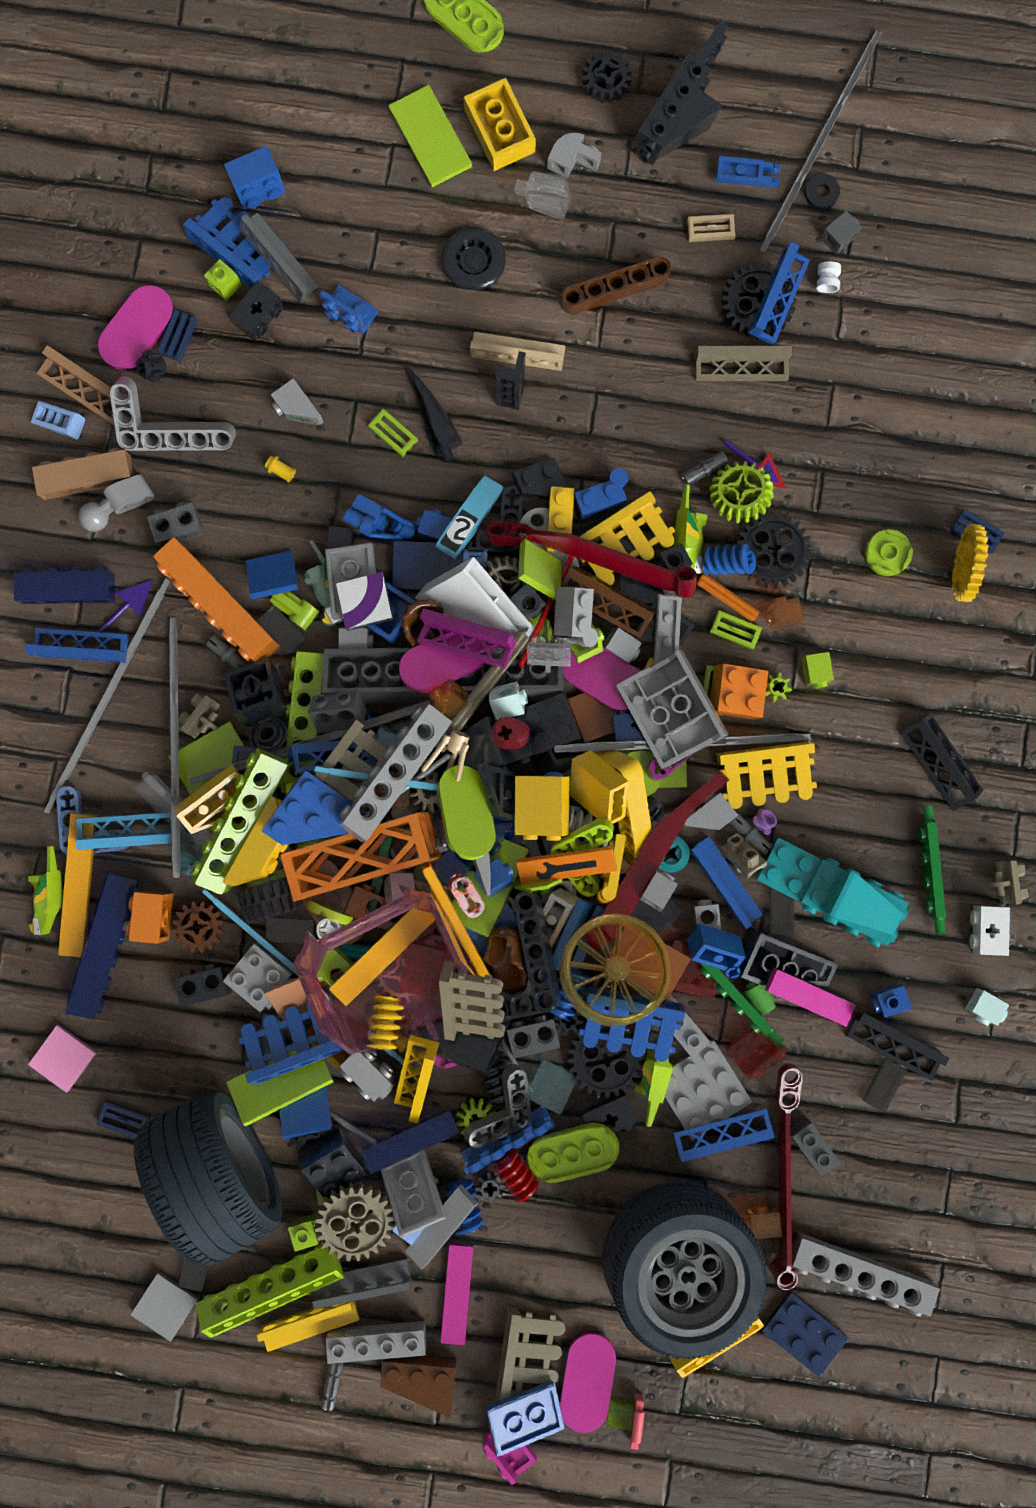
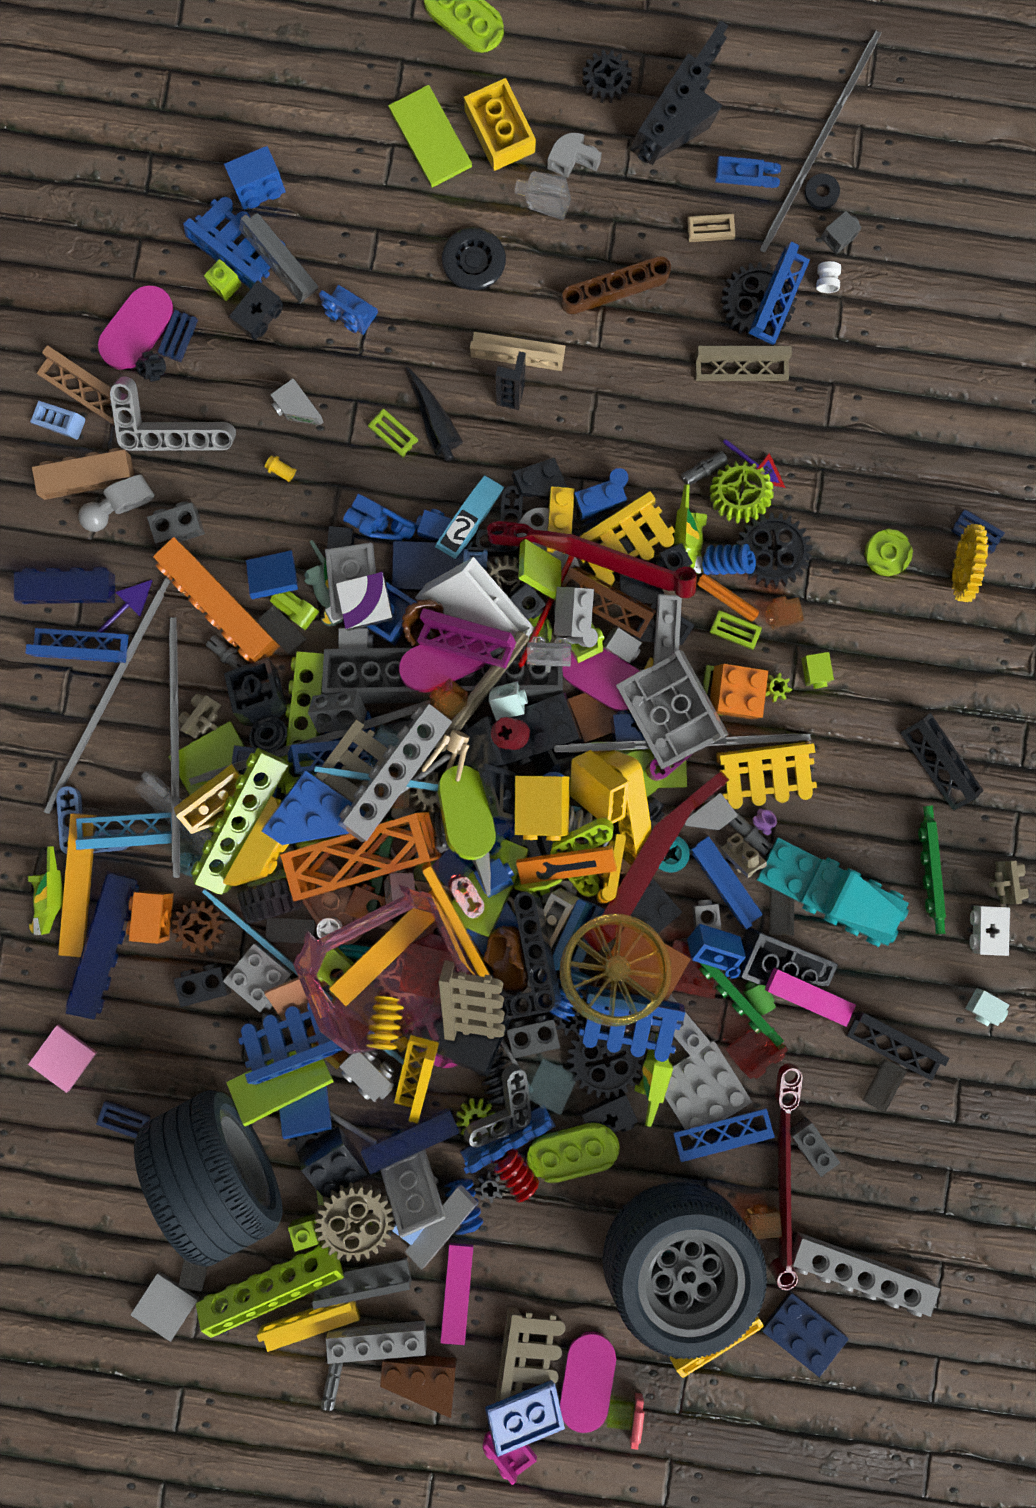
lime tile [307,898,354,925] -> none
light grey brick [640,872,678,912] -> none
blue brick [871,984,912,1018] -> none

